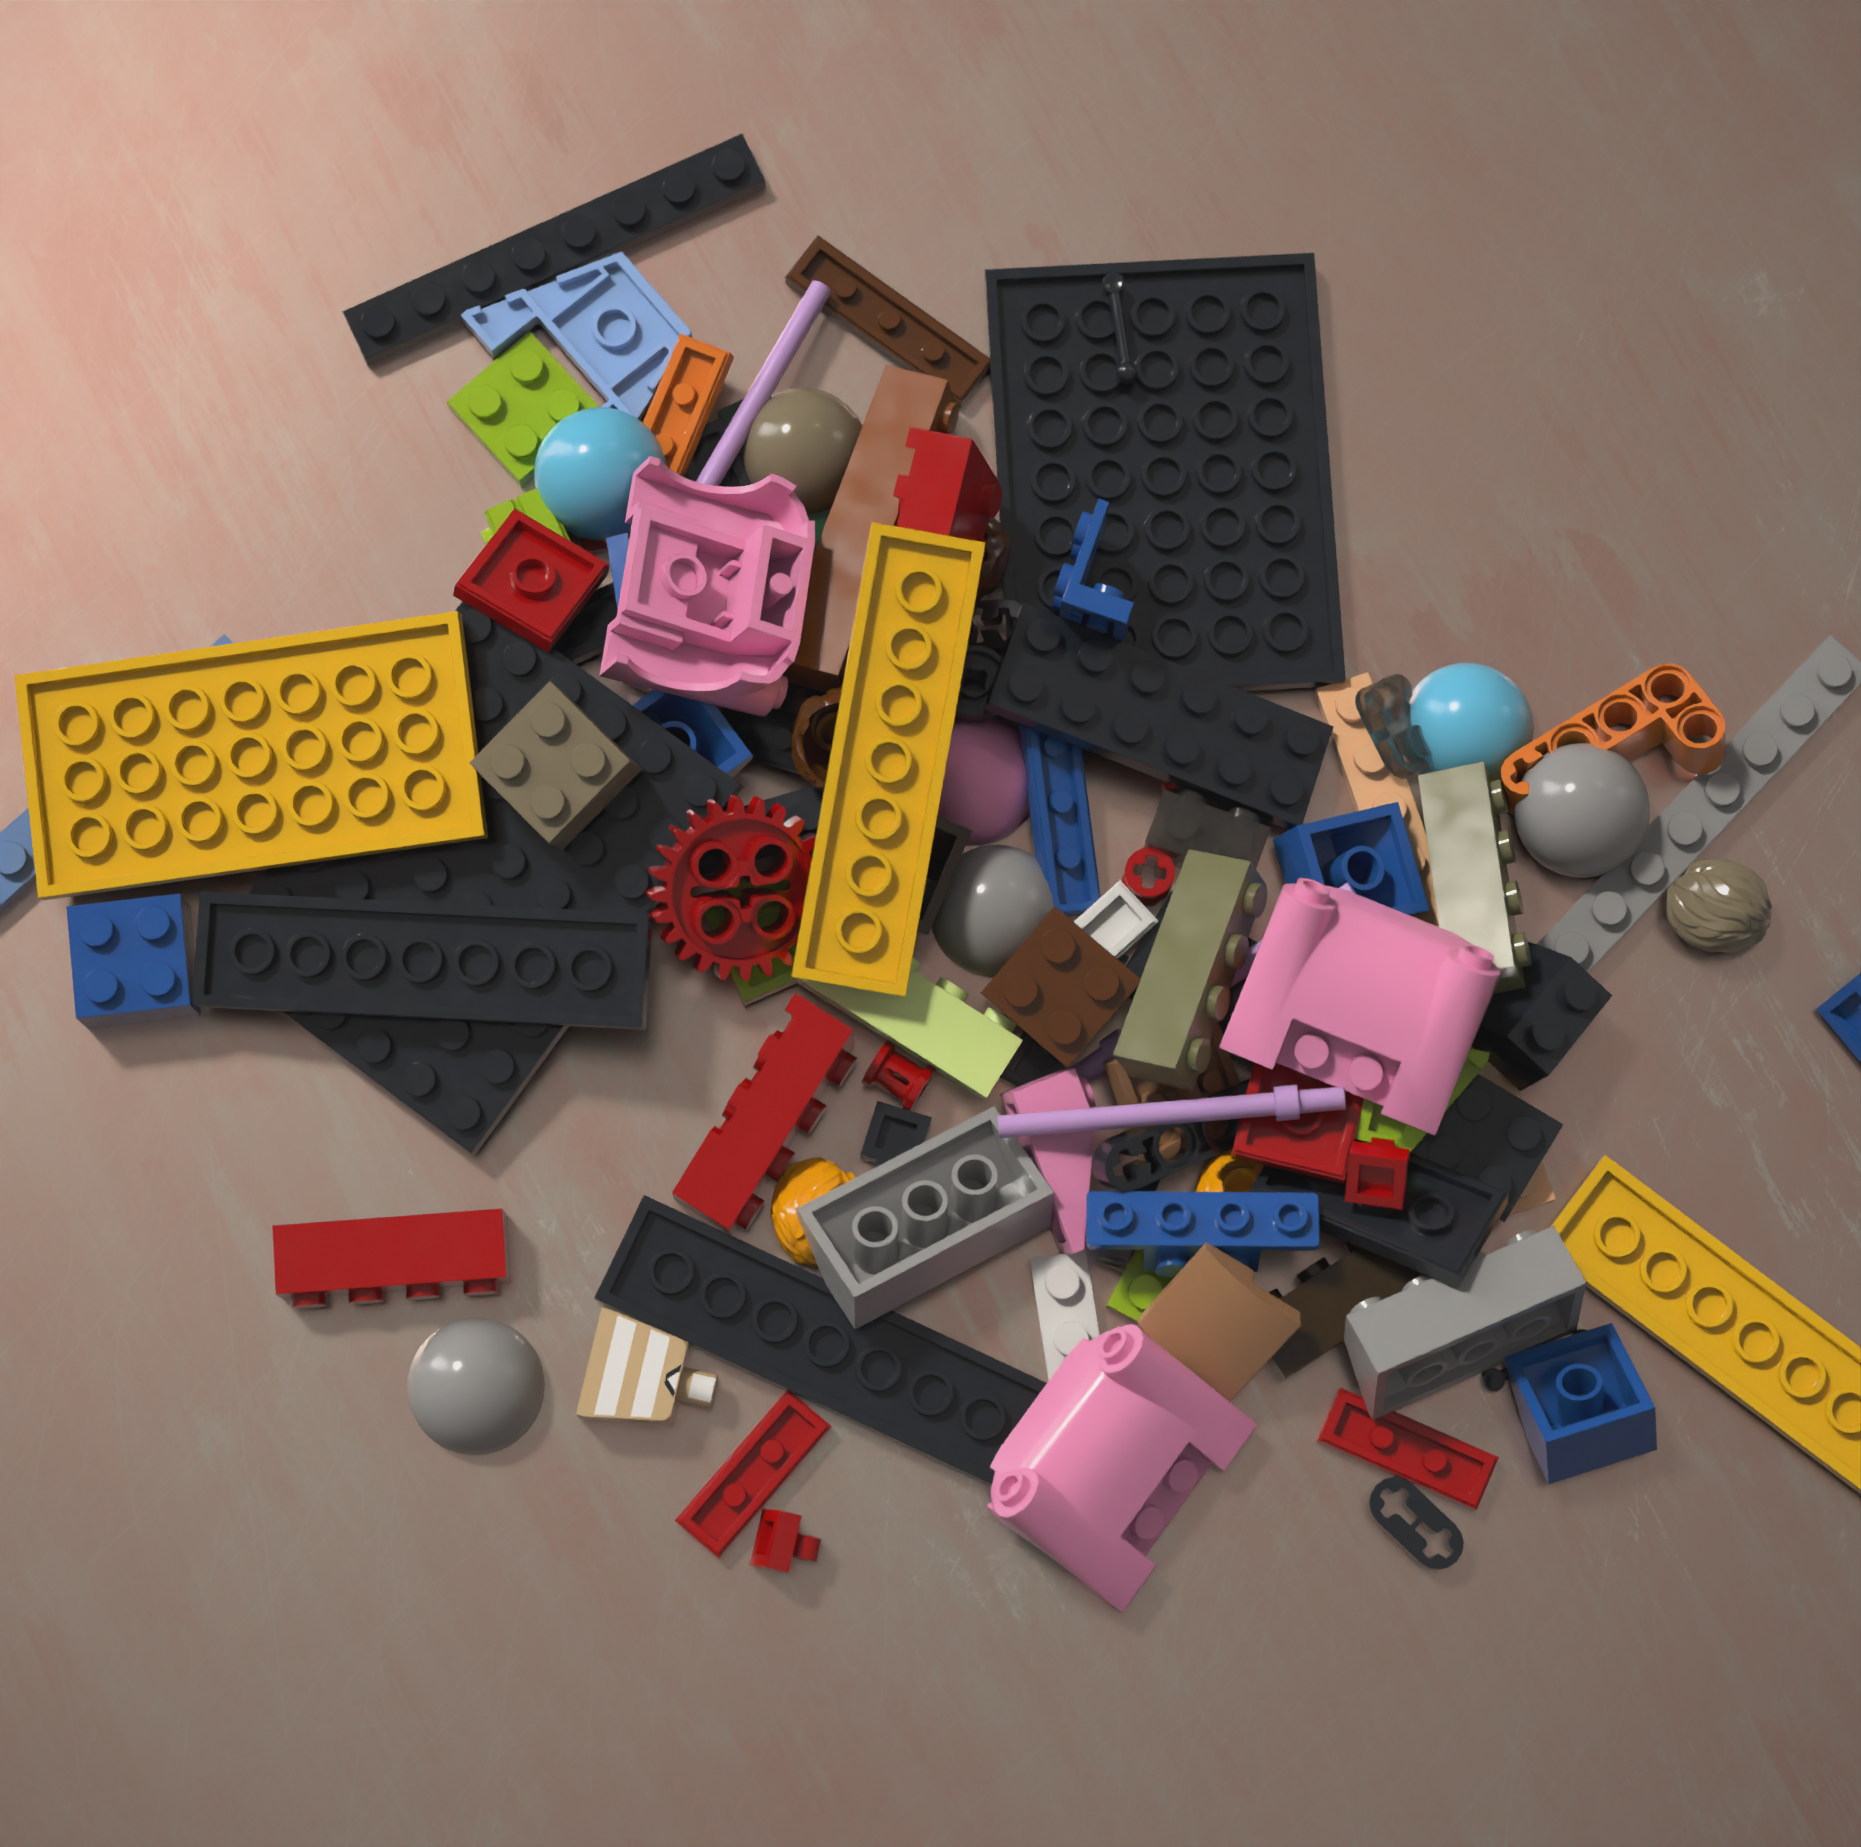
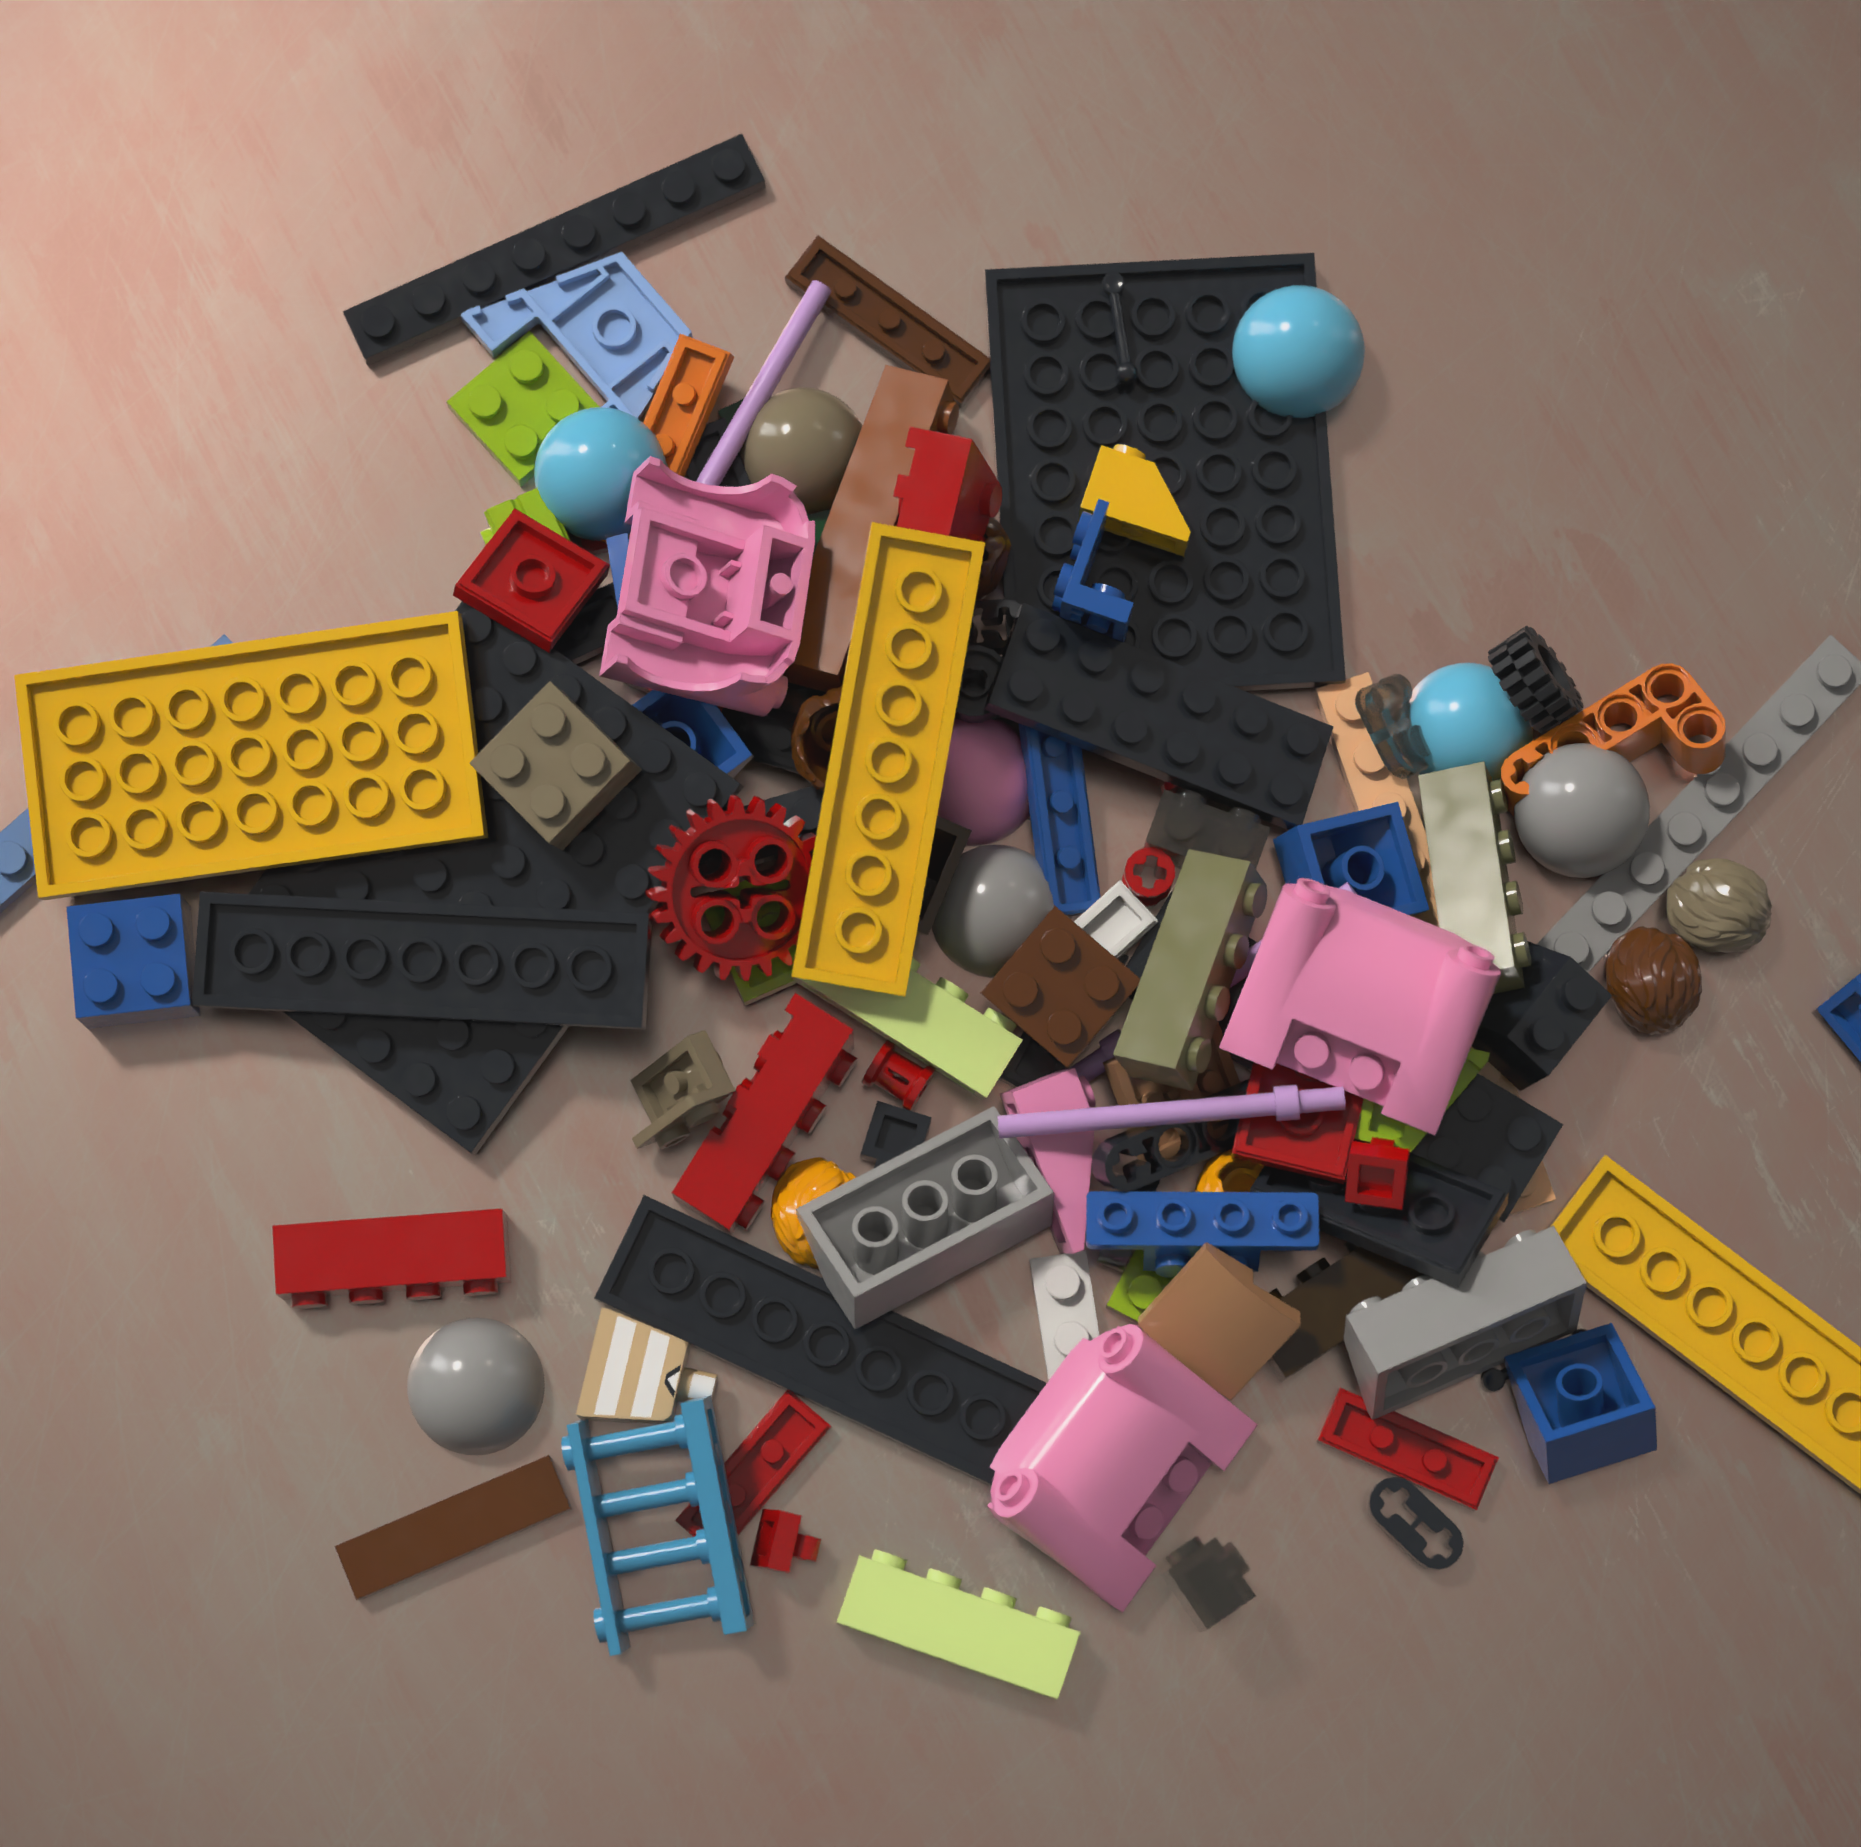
none -> reddish brown tile [335,1455,572,1601]
none -> dark azure fence [561,1396,754,1656]
none -> dark tan bracket [630,1030,735,1149]
none -> yellowish green brick [837,1549,1080,1700]
none -> yellow slope [1078,445,1191,556]
none -> clear smoke brick [1161,1535,1256,1633]
none -> medium azure piece [1232,285,1365,418]
none -> black tyre [1488,626,1584,735]
none -> reddish brown hair [1605,926,1702,1035]

